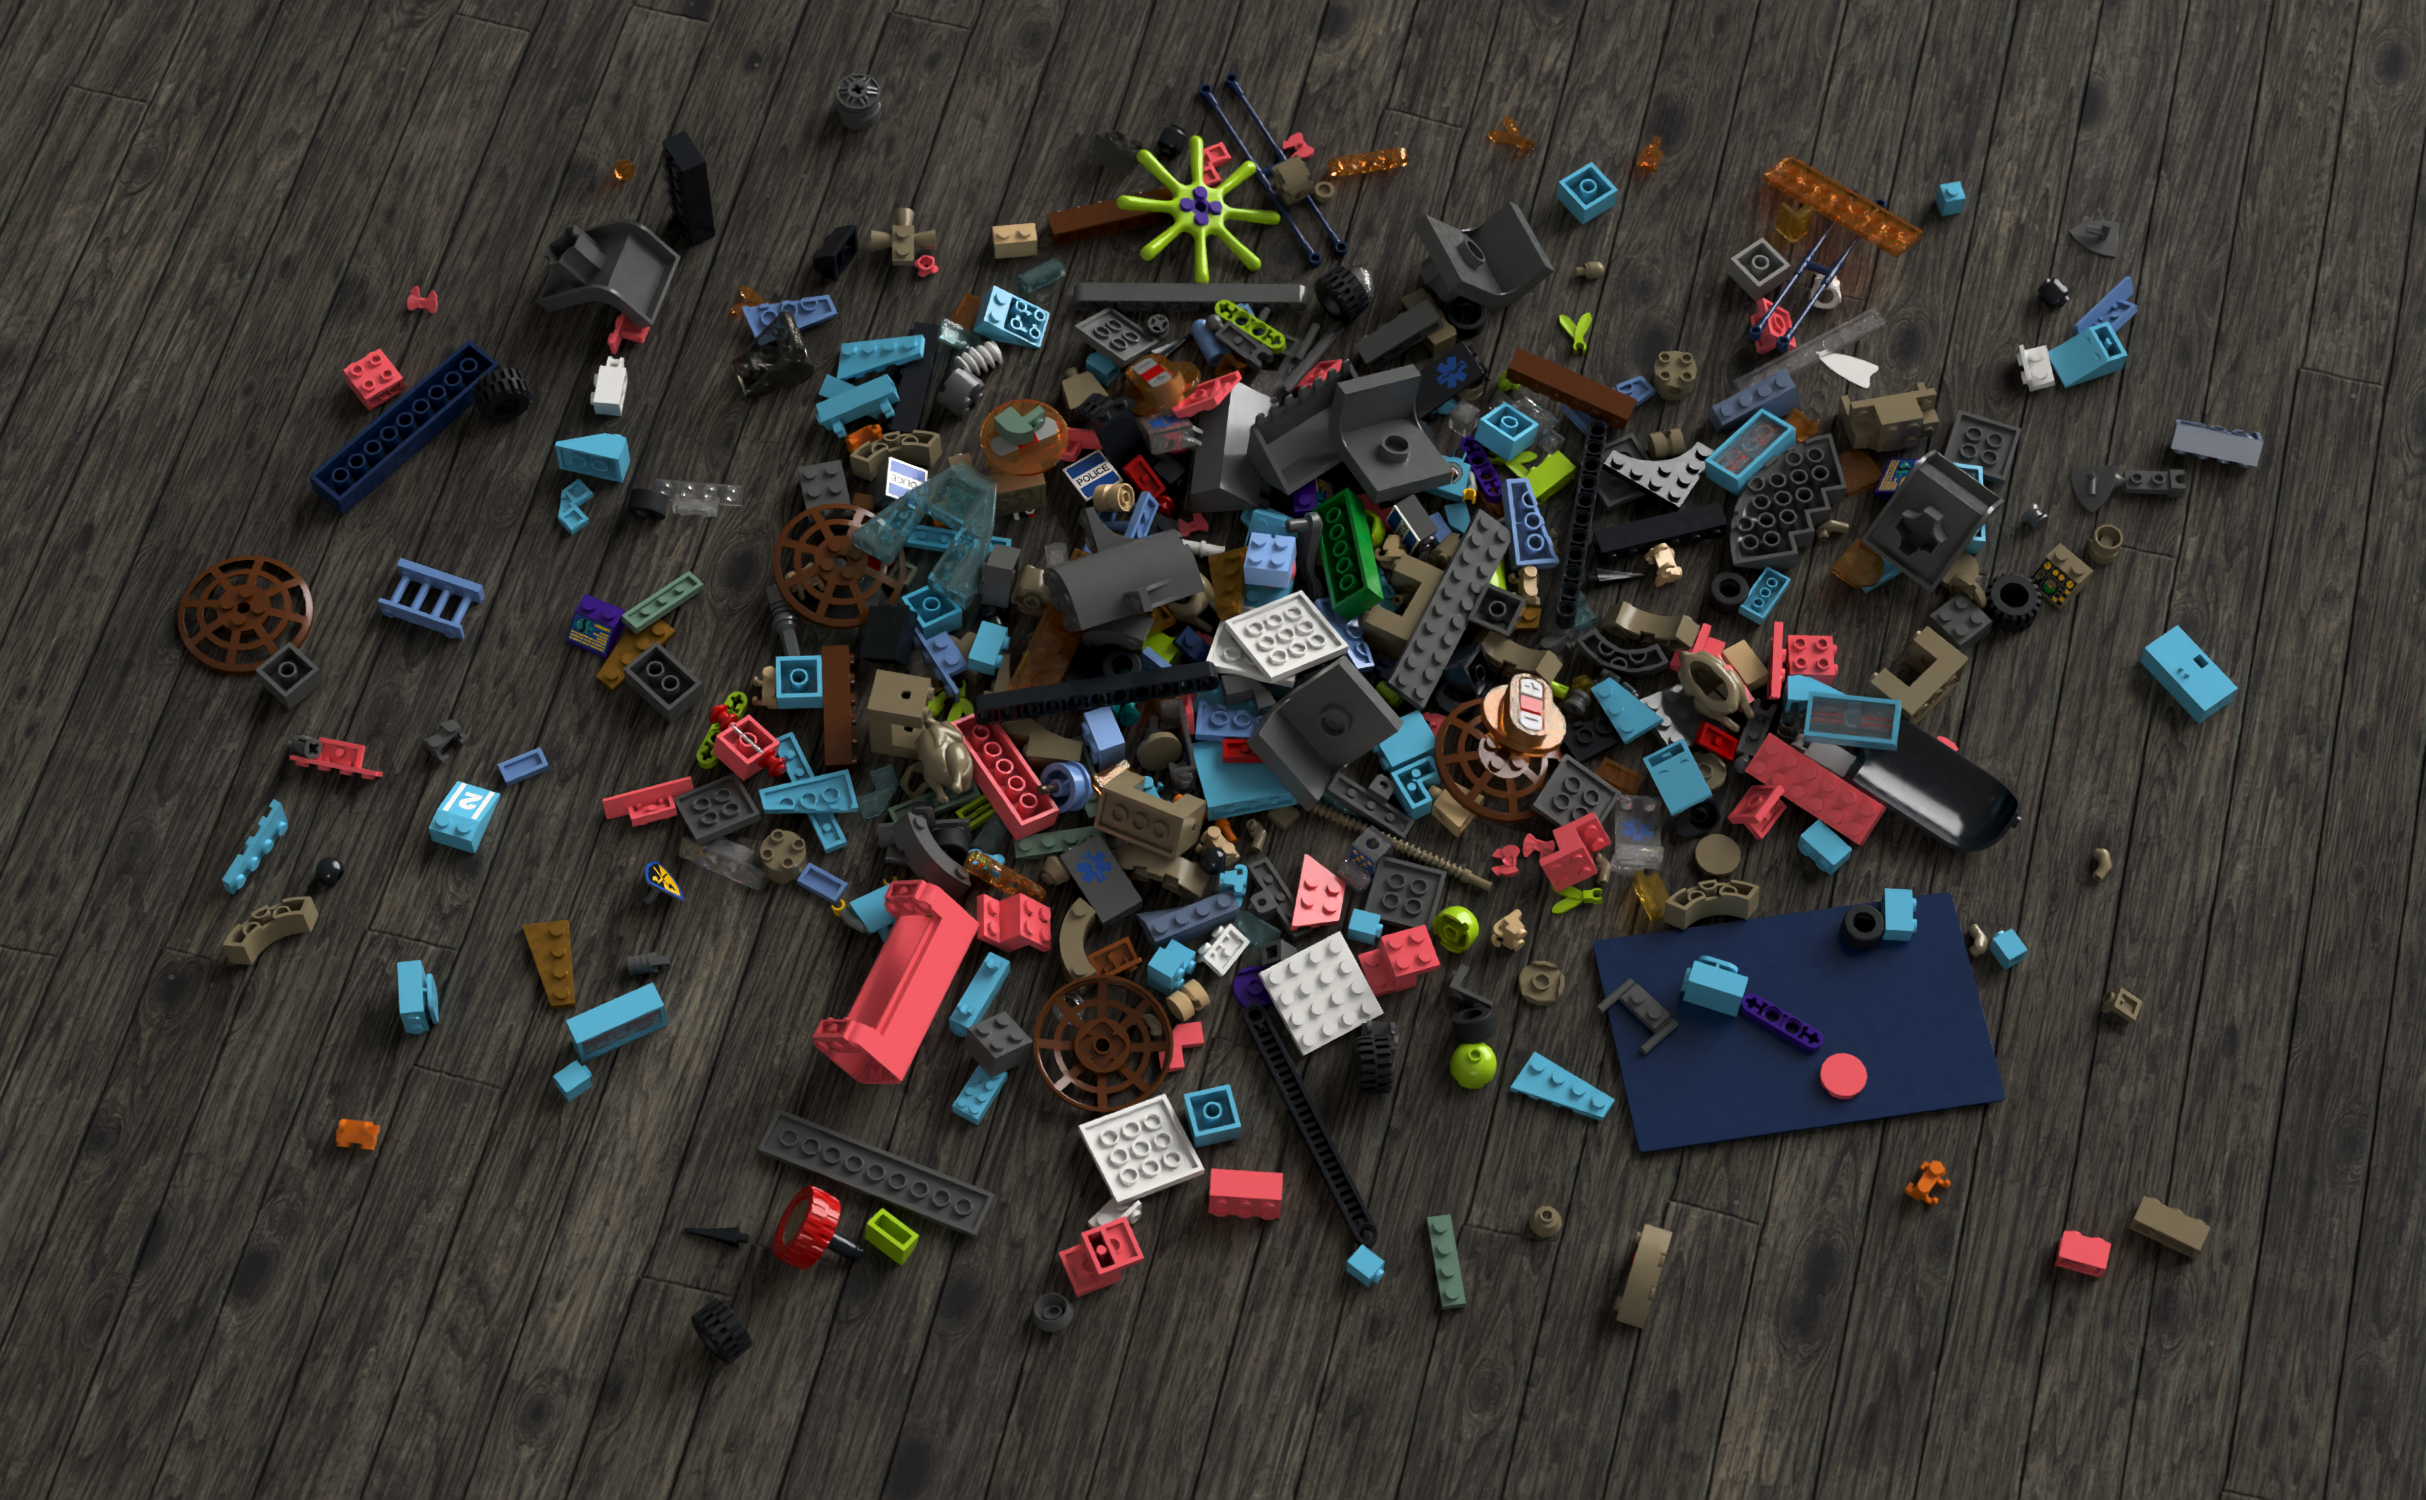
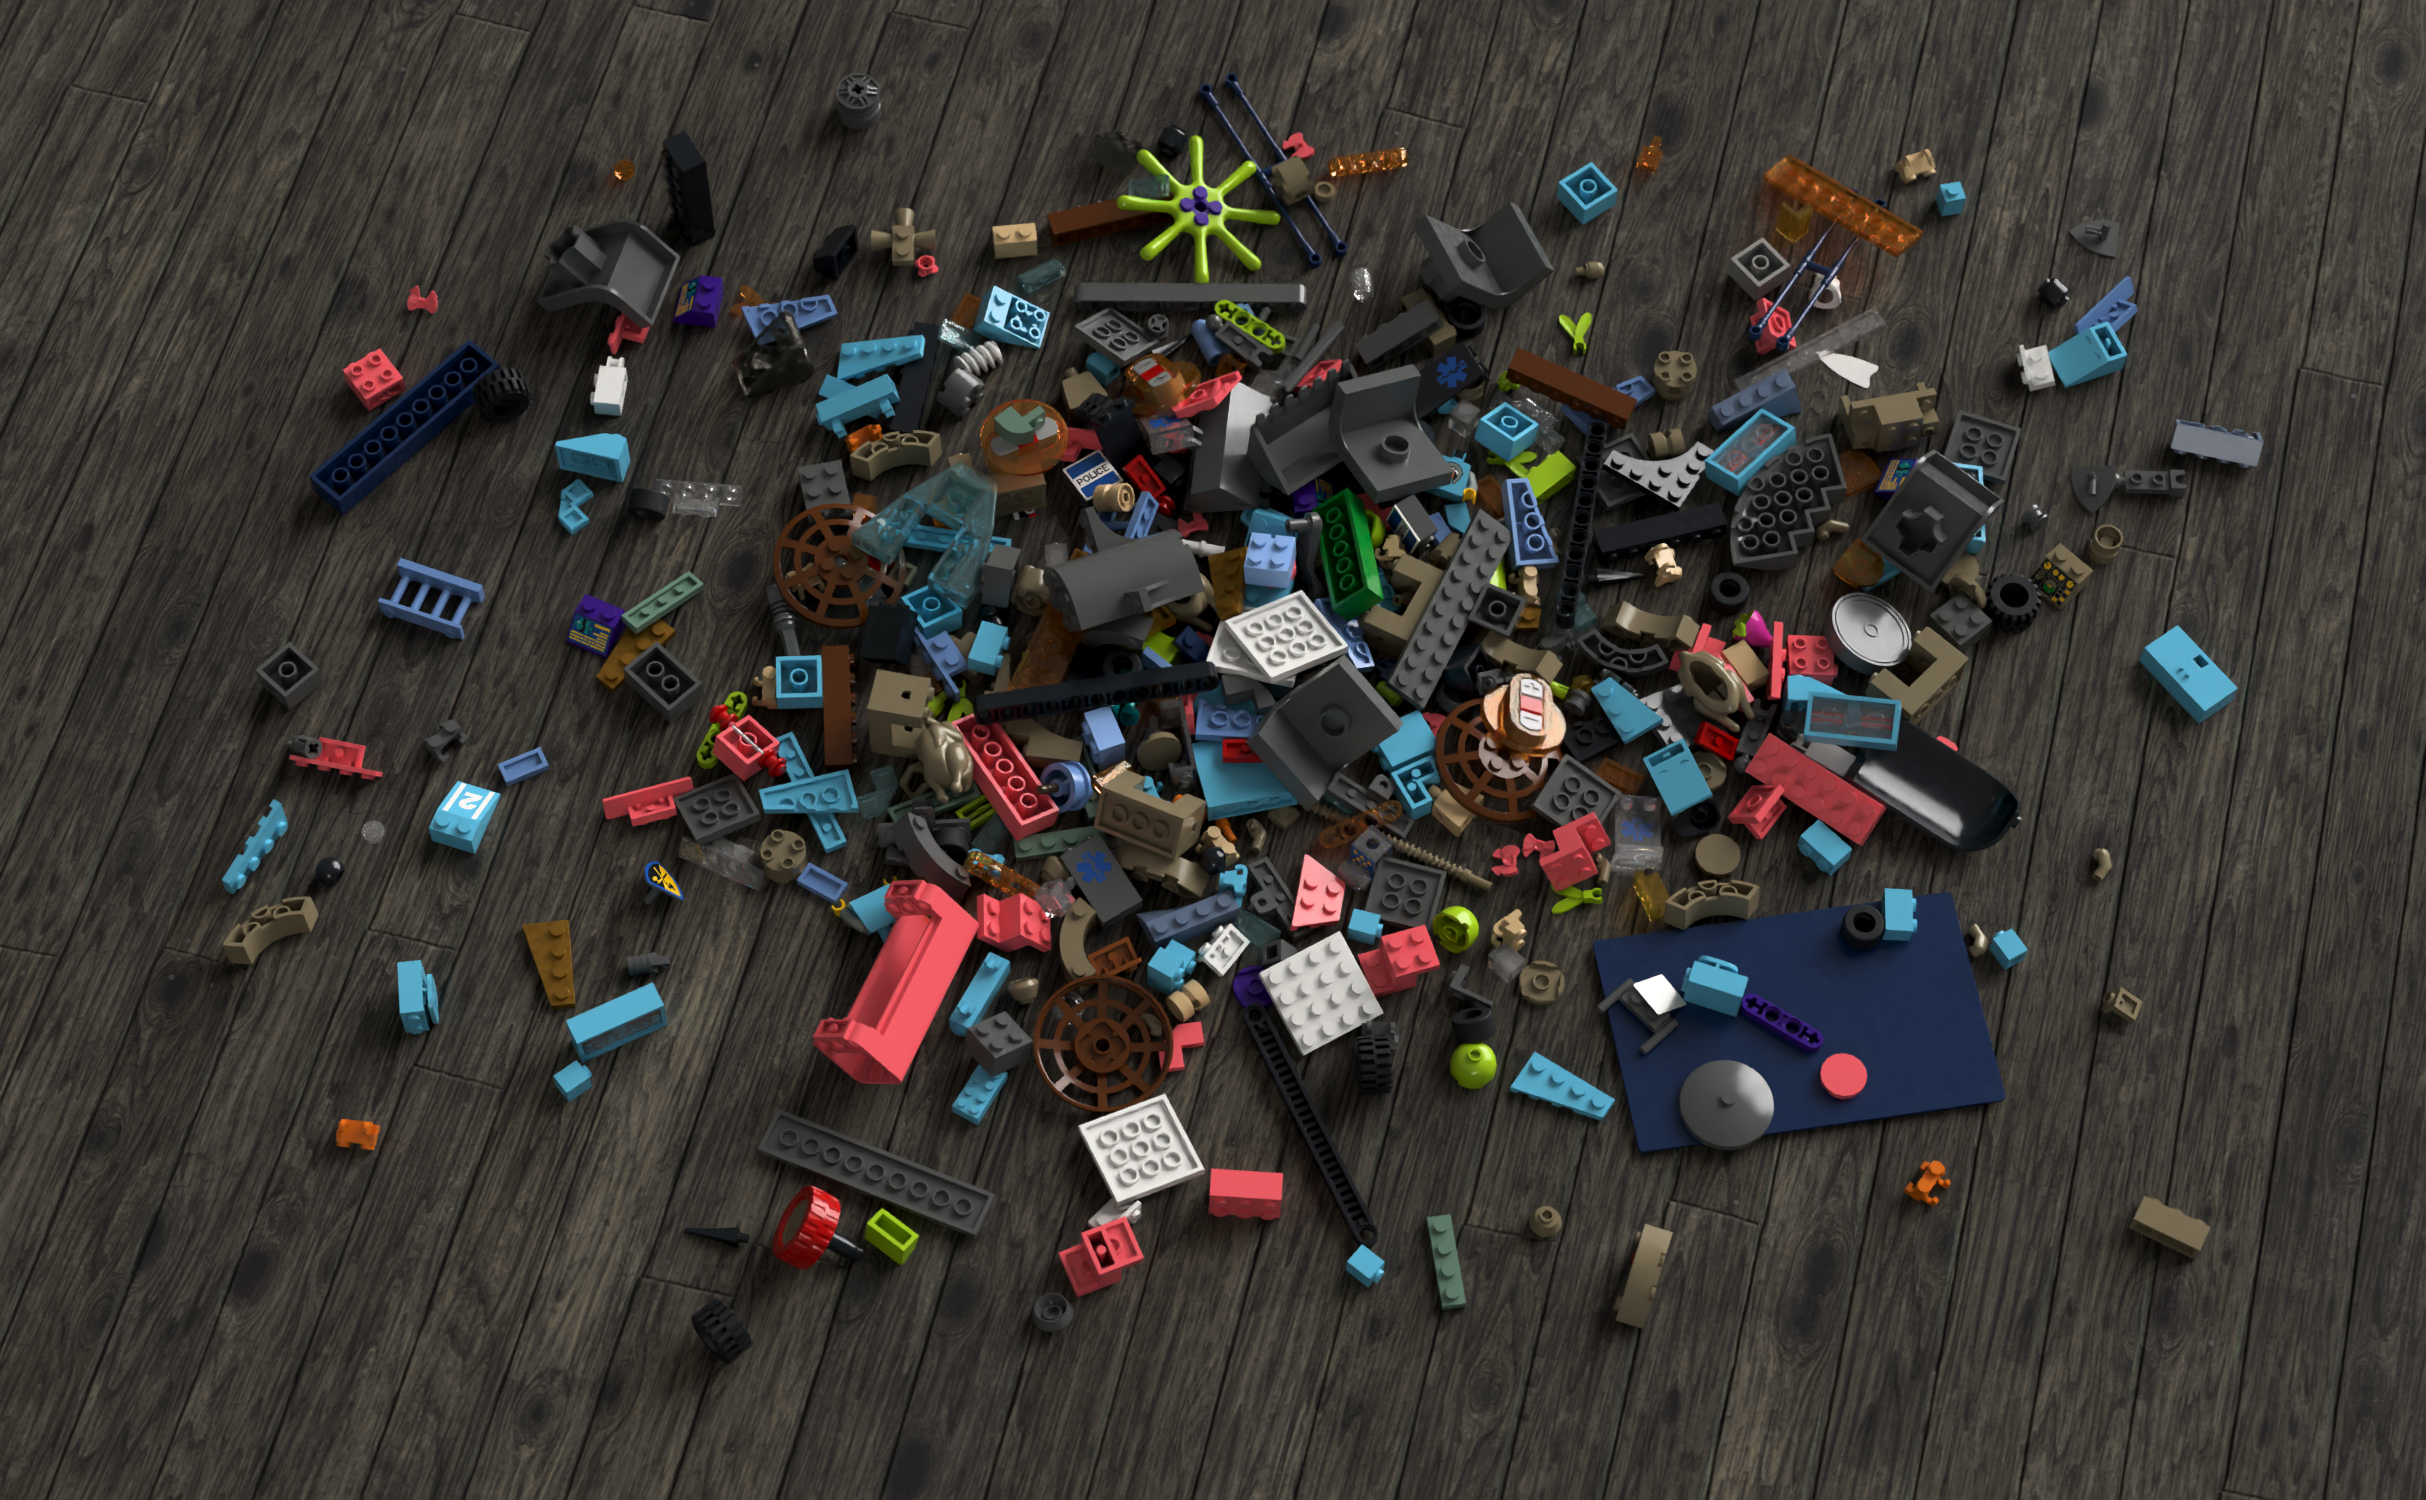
reddish brown dish [178,555,314,675] -> none
piece [874,457,928,518] -> none
medium azure brick [1183,1084,1241,1148] -> none
coral tile [1203,142,1231,188] -> none
black tyre [1314,266,1369,325] -> none
dark purple beam [1460,436,1503,504] -> none
clear orange piece [1488,116,1535,154] -> none
medium azure piece [1738,566,1791,626] -> none
clear orange bracket [1785,407,1821,442] -> none
coral brick [2054,1230,2111,1278] -> none
none -> clear plate [361,821,385,843]
none -> dark purple slope [673,275,724,328]
none -> dark tan cone [1008,977,1039,1004]
none -> clear brick [1034,877,1077,918]
none -> clear light blue plate [1129,174,1170,199]
none -> clear orange beam [1319,800,1403,849]
none -> dark grey hinge [1477,668,1515,695]
none -> clear brick [1488,942,1525,984]
none -> white sticker [1633,974,1686,1015]
none -> dark grey dish [1679,1060,1774,1150]
none -> dark pink hat [1732,609,1773,648]
none -> brick [1824,592,1912,676]
none -> tan piece [1894,149,1936,183]

